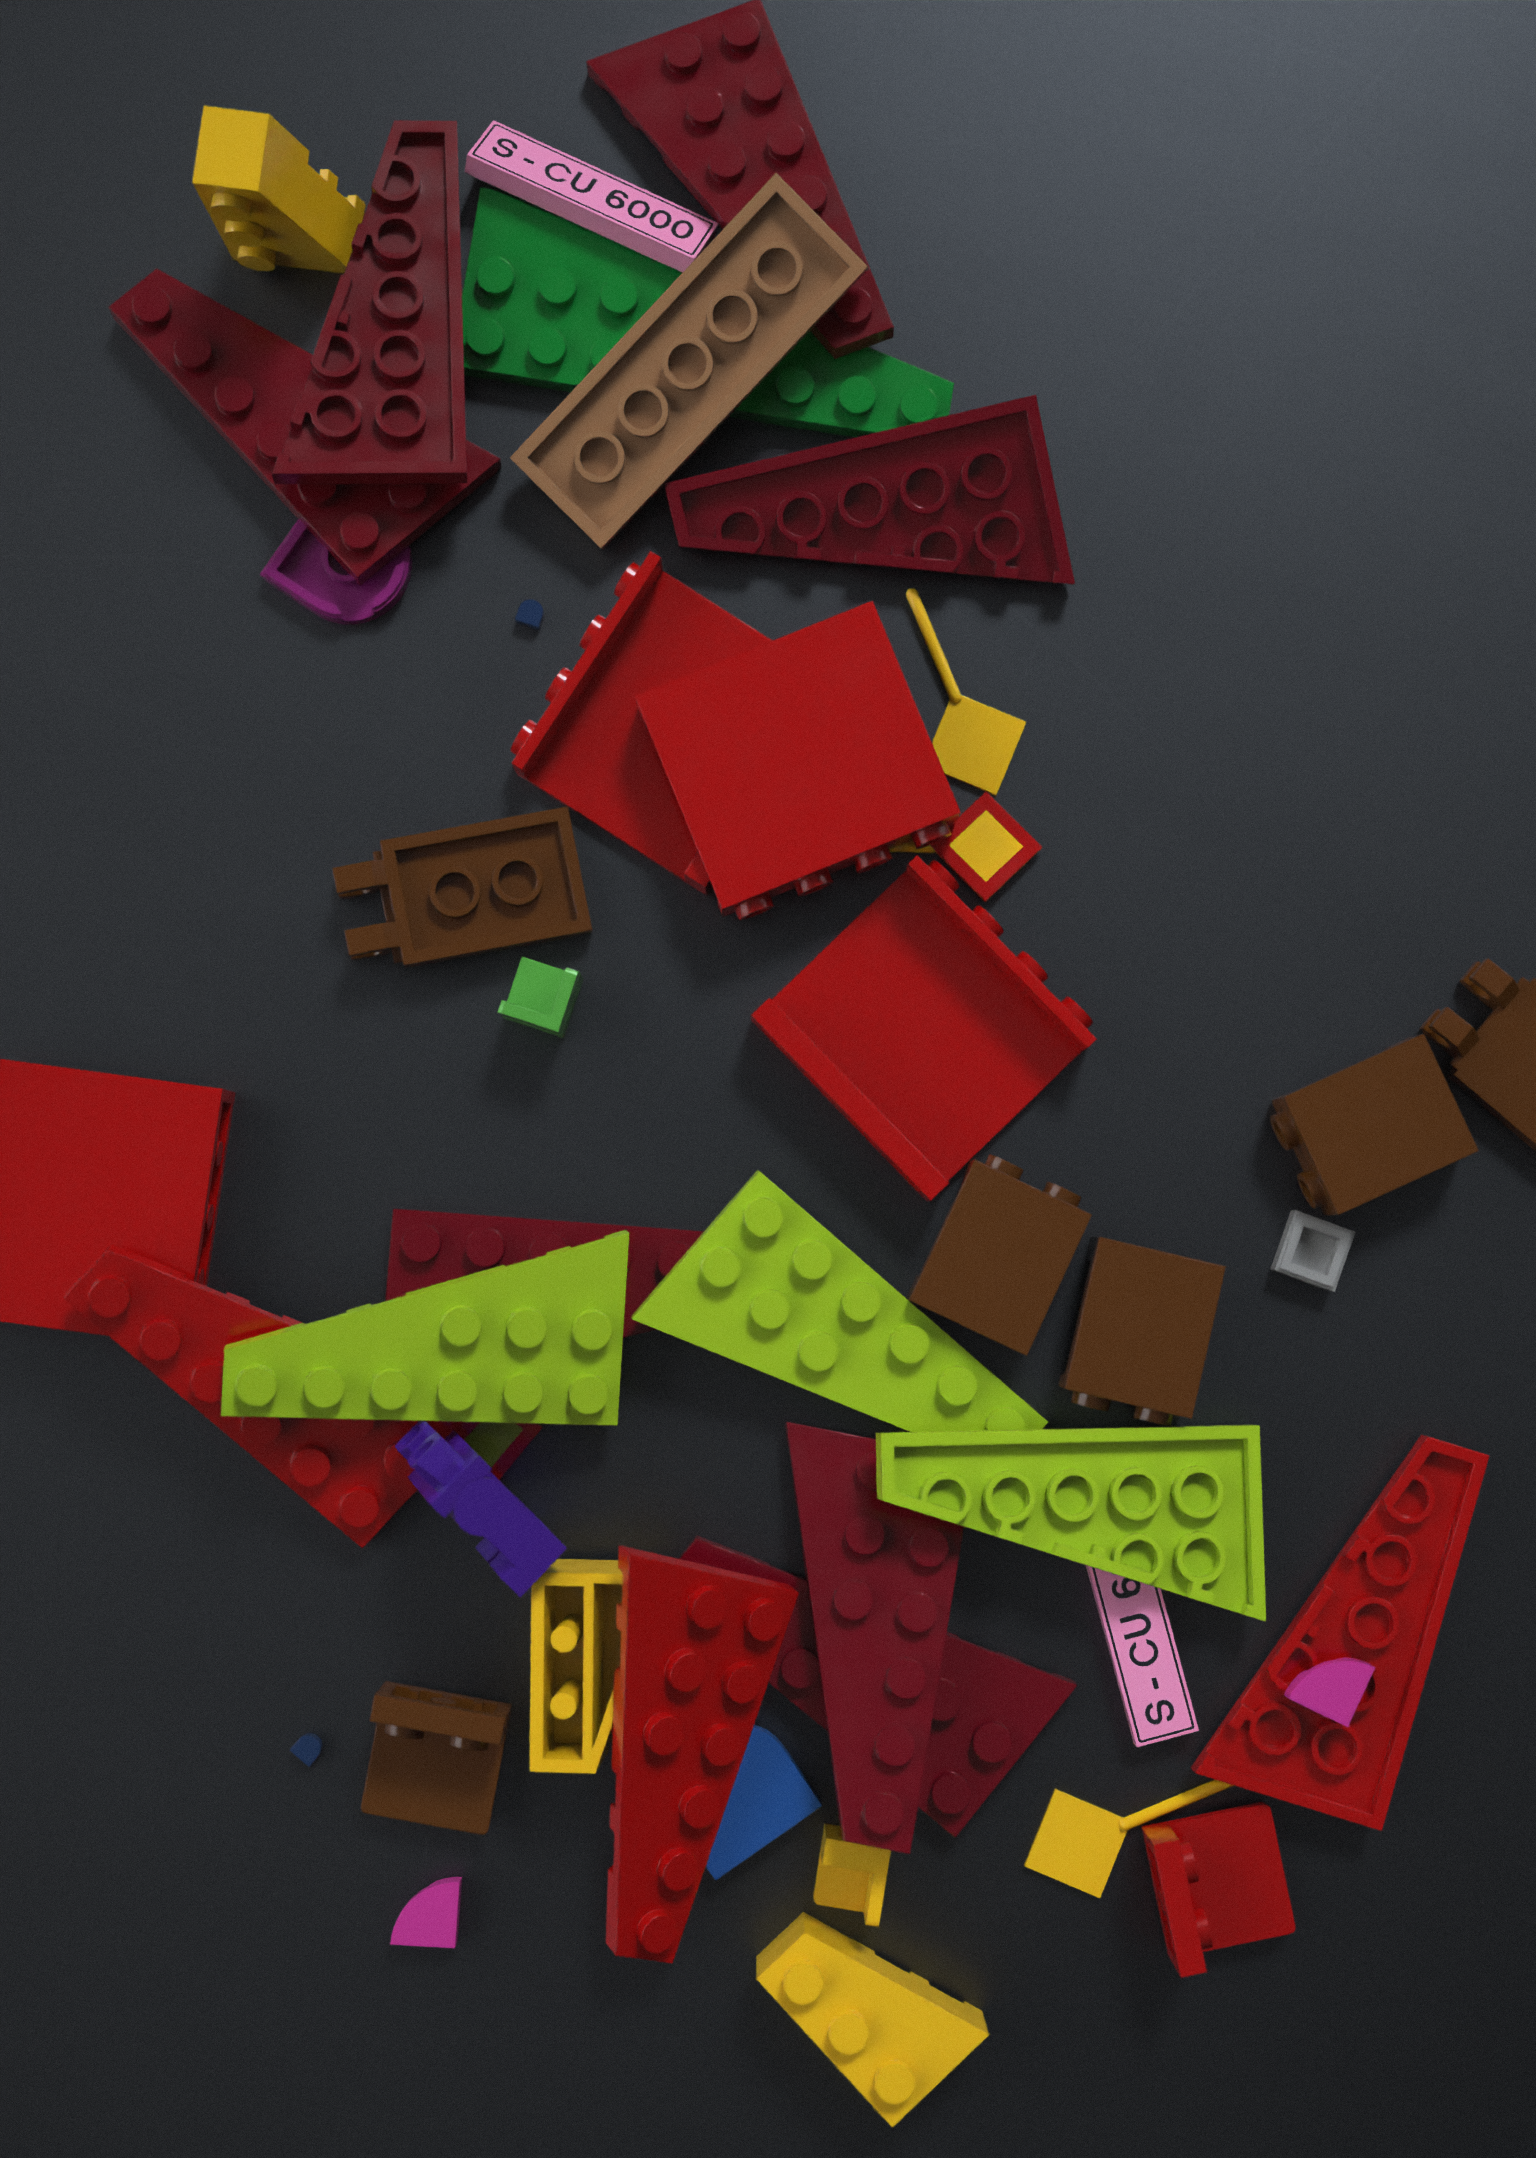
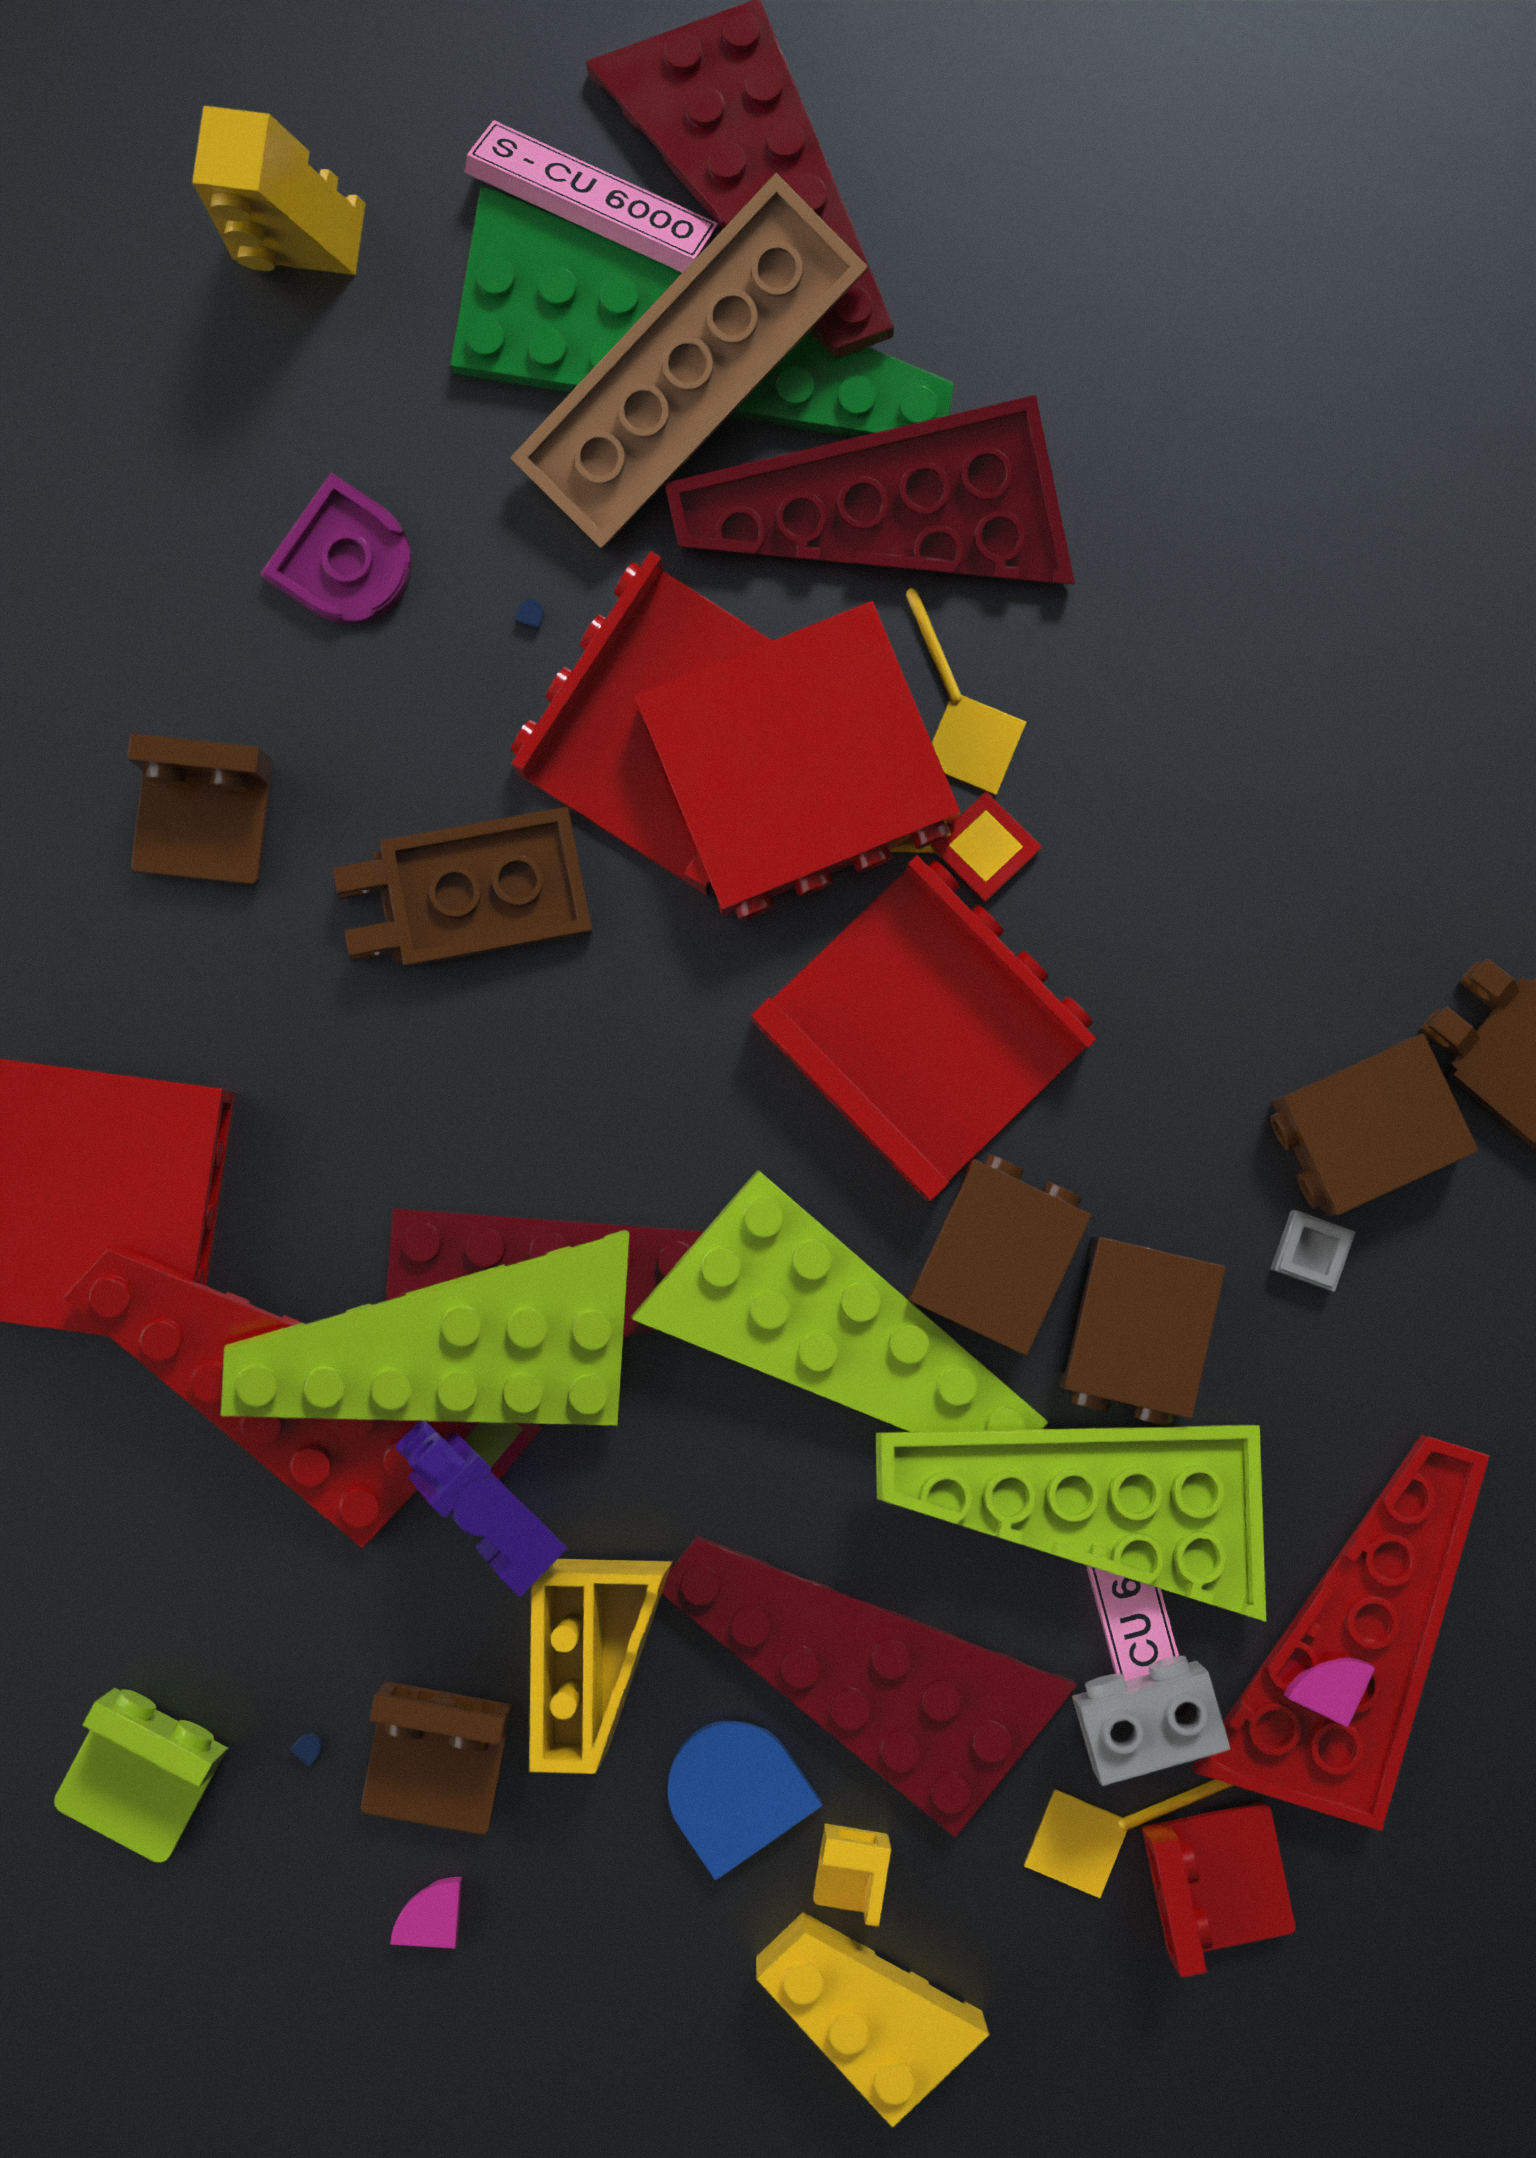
dark red wing [109,269,502,586] -> none
dark red wing [272,120,467,484] -> none
bright green panel [497,956,584,1038] -> none
red wing [606,1545,799,1964] -> none
dark red wing [785,1422,964,1854] -> none
none -> lime bracket [54,1688,228,1863]
none -> reddish brown bracket [127,733,274,885]
none -> light grey brick [1072,1656,1230,1786]

